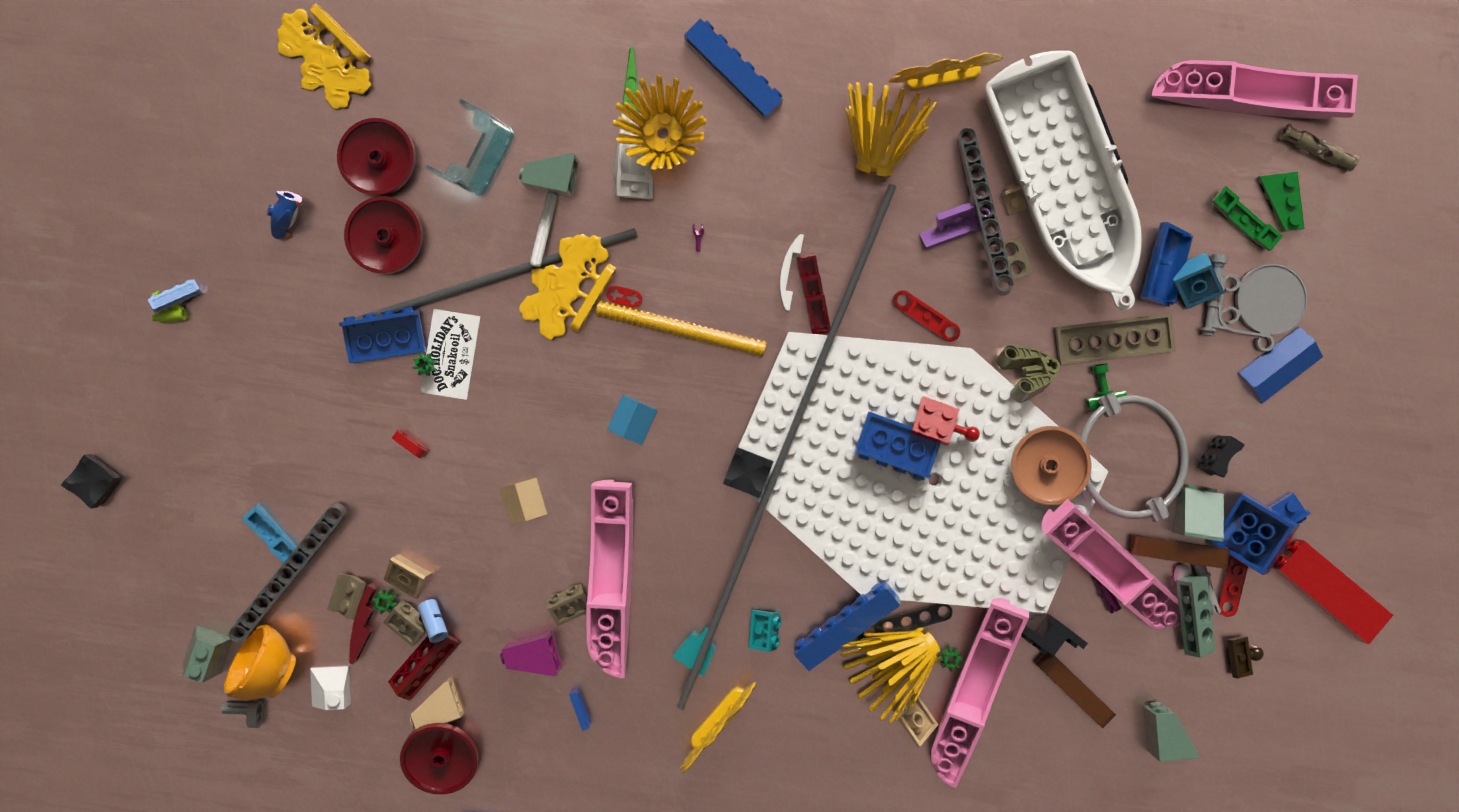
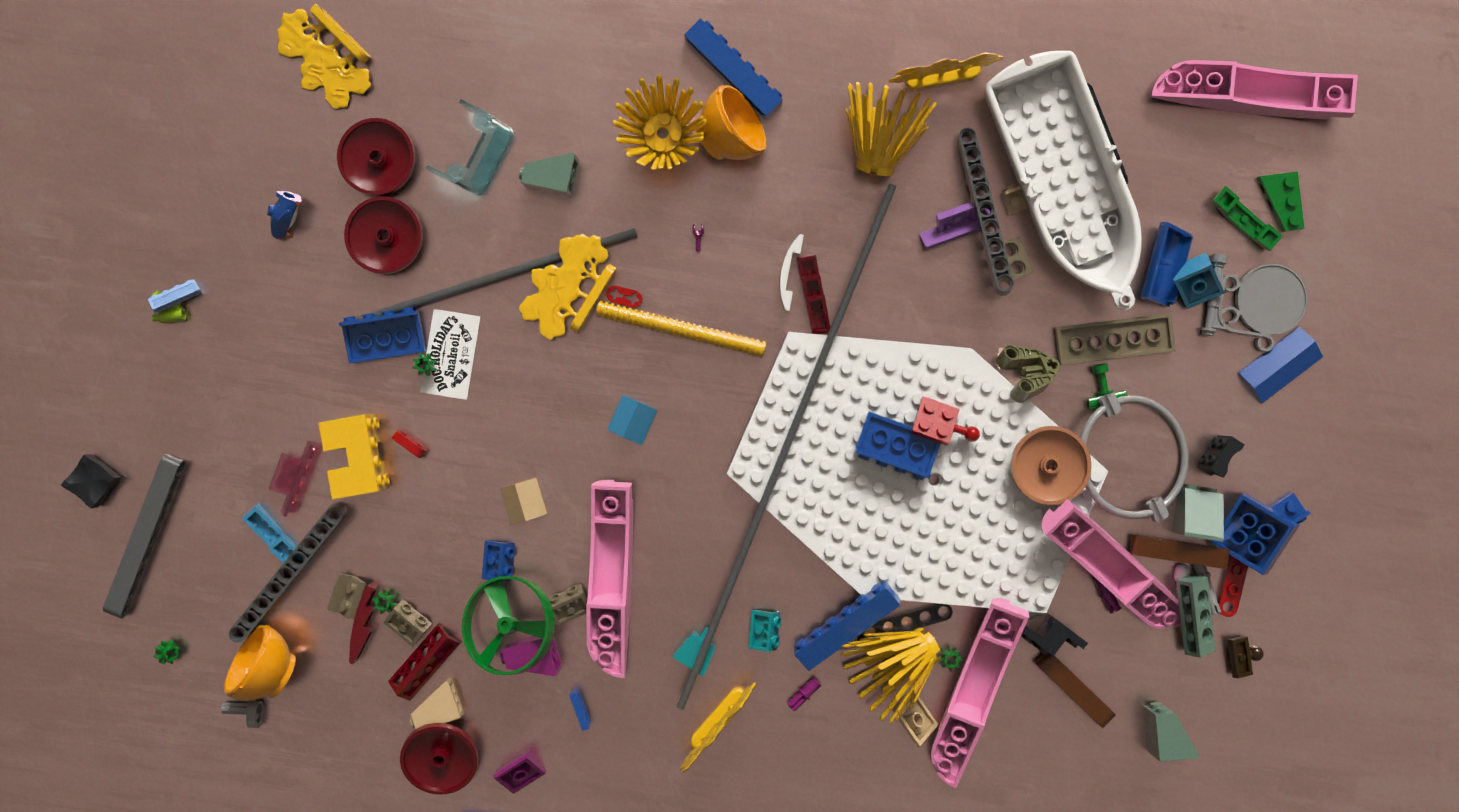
sand green slope [183,625,232,683] -> none
white slope [310,666,351,710] -> none
tan slope [384,554,432,599] -> none
light blue pin [418,599,448,643] -> none
white axle [530,193,558,267] -> none
white plate [613,46,653,200] -> none
black brick [723,447,774,498] -> none
red plate [893,290,960,342] -> none
red brick [1272,539,1394,645] -> none
dark tan piece [1280,124,1360,172] -> none
none -> dark grey beam [103,454,186,619]
none -> green gear [153,640,180,665]
none -> clear pink bracket [269,440,315,517]
none -> yellow piece [318,414,390,500]
none -> green piece [462,576,555,675]
none -> blue bracket [482,540,515,581]
none -> magenta slope [493,748,545,794]
none -> light orange piece [696,85,767,160]
none -> magenta axle [788,677,822,711]

